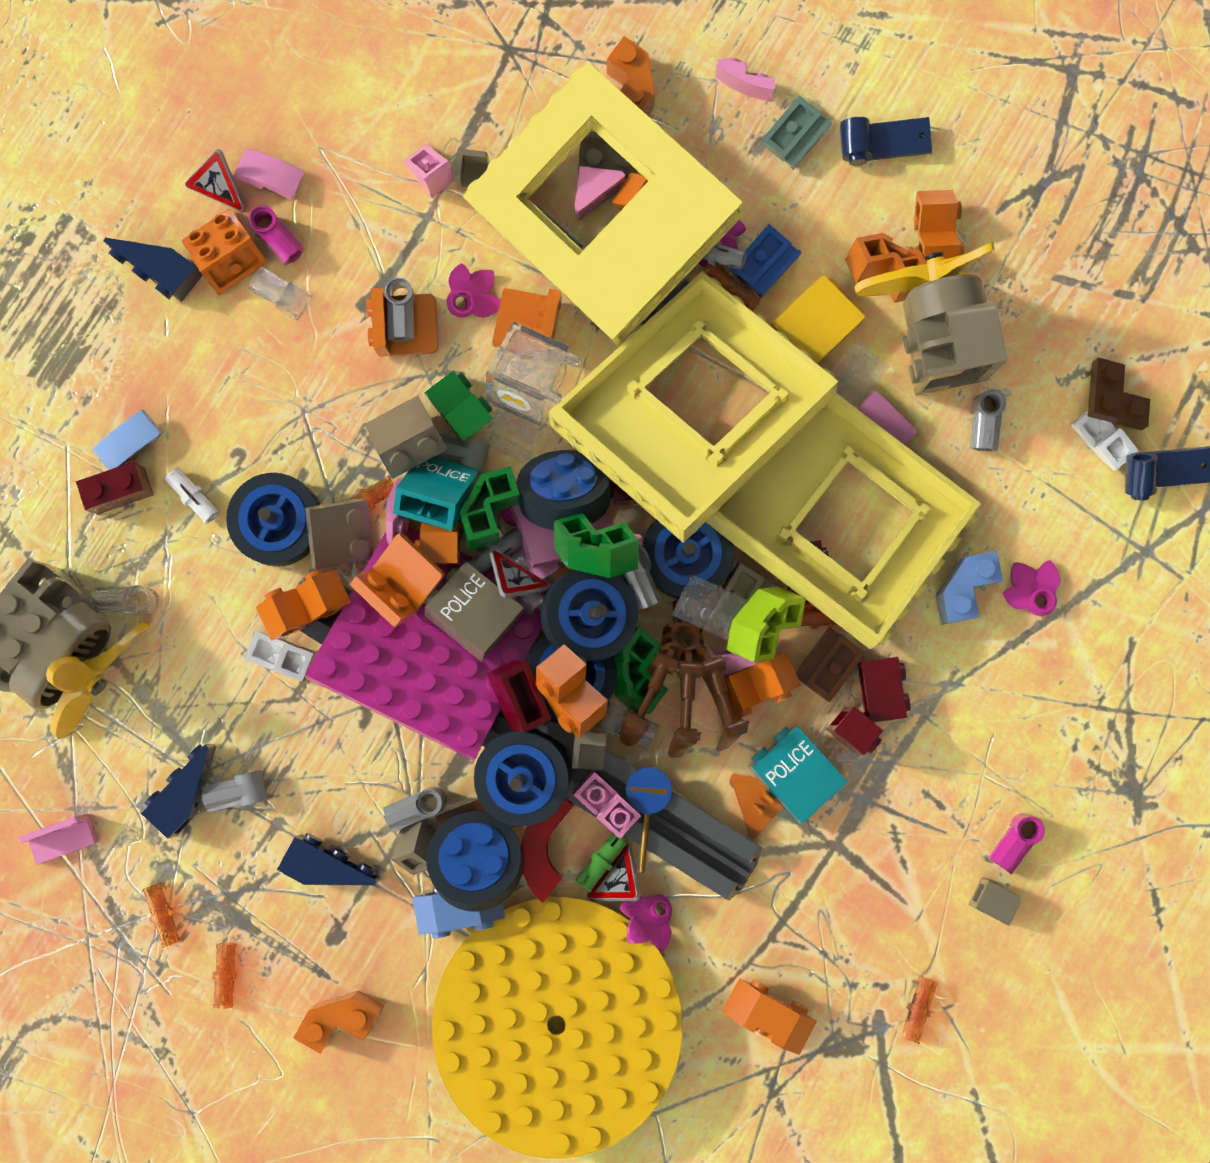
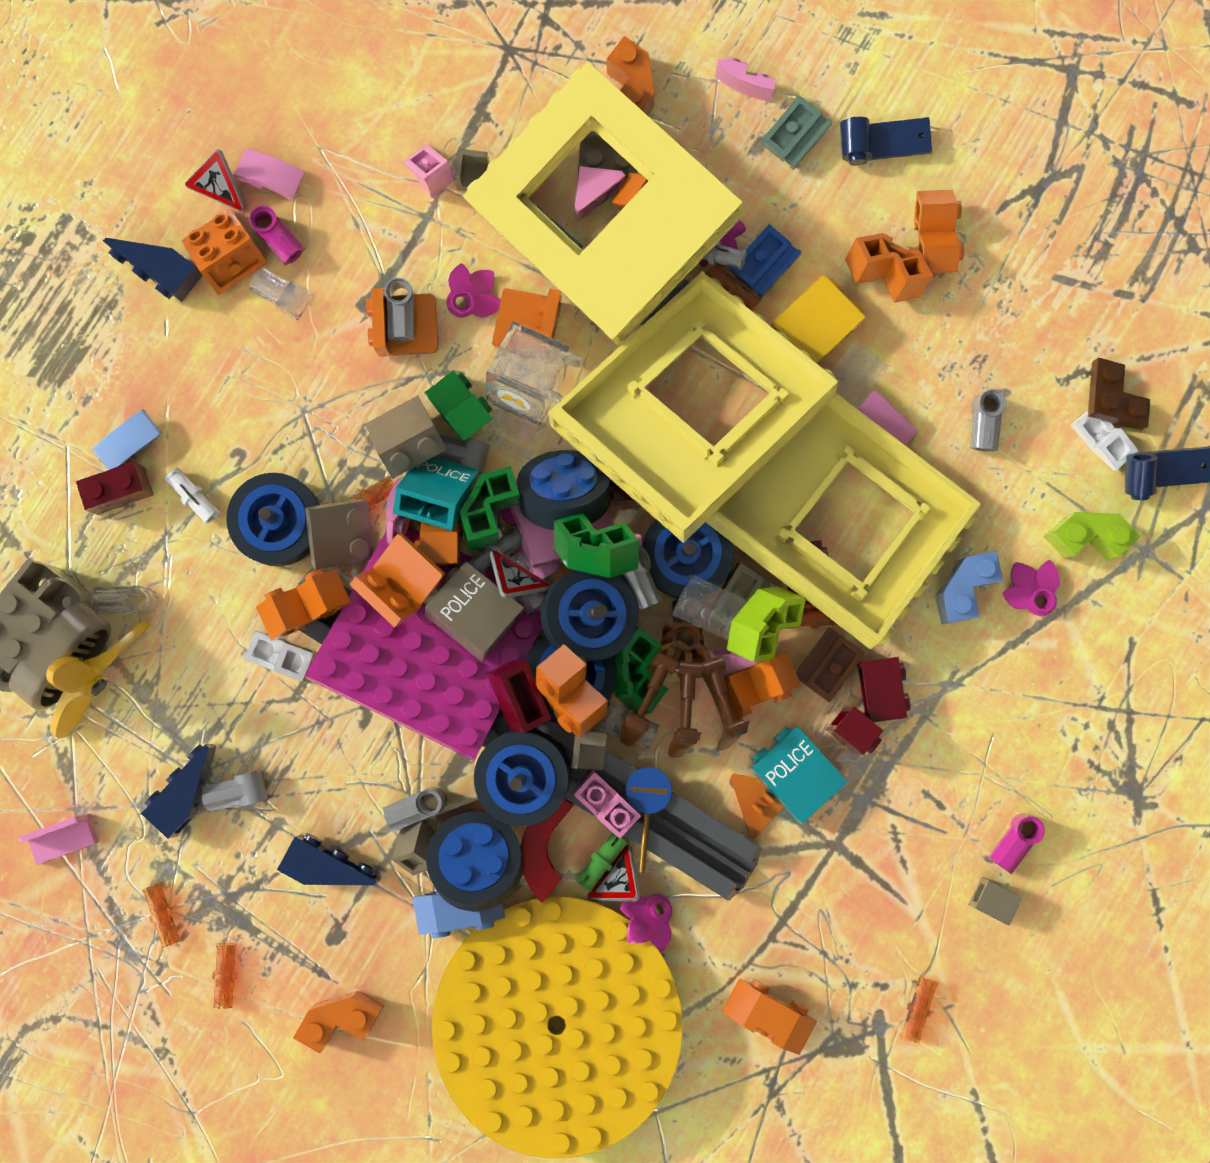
dark tan brick [854,242,1008,395] -> none
none -> lime brick [1044,512,1141,561]

